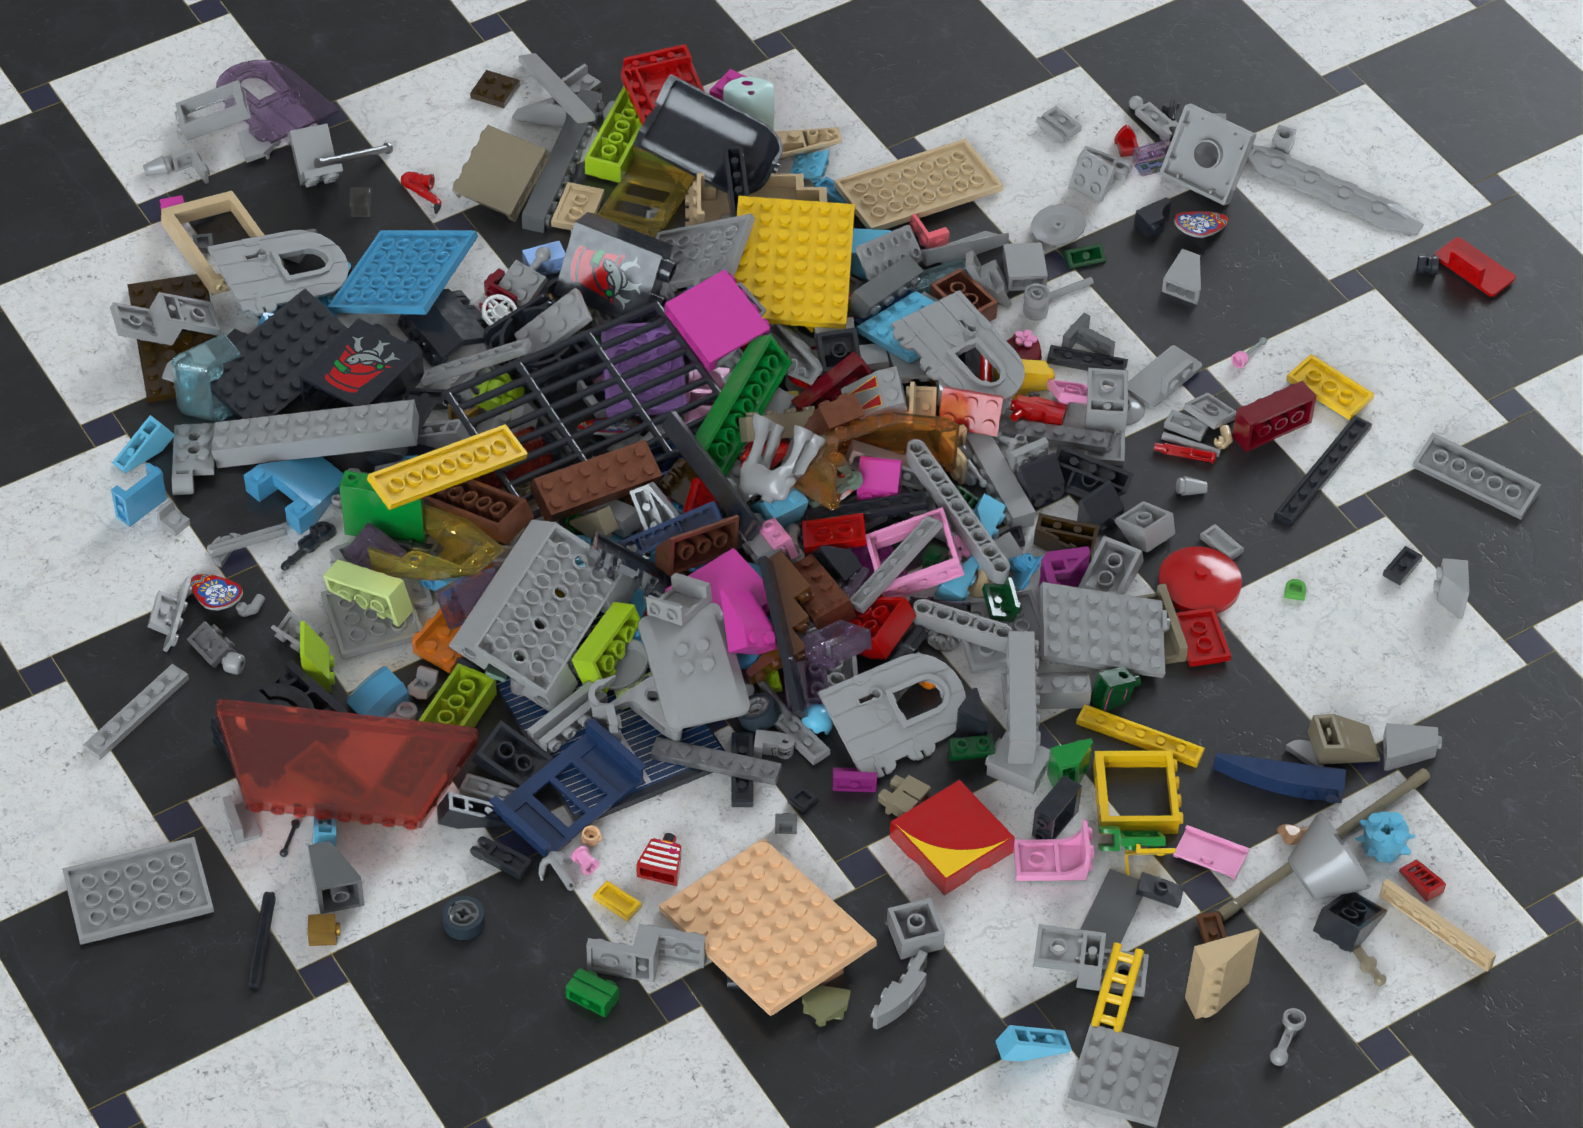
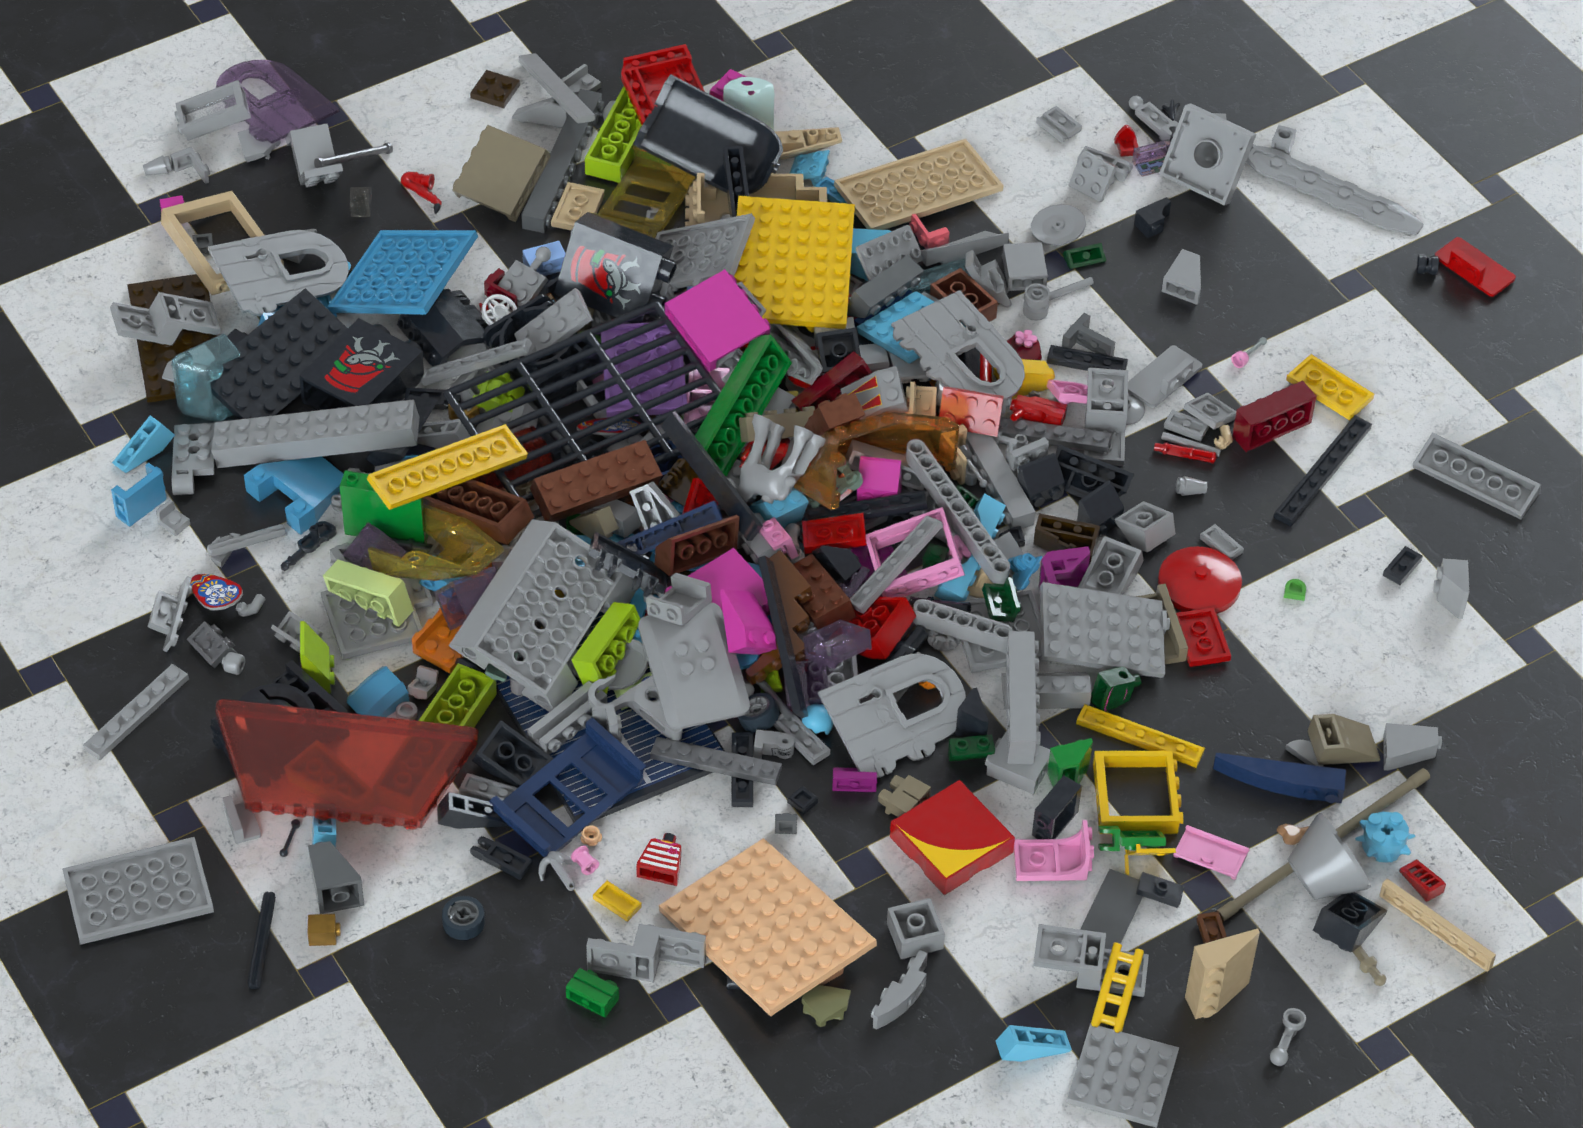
shield [1174,211,1229,238] -> none

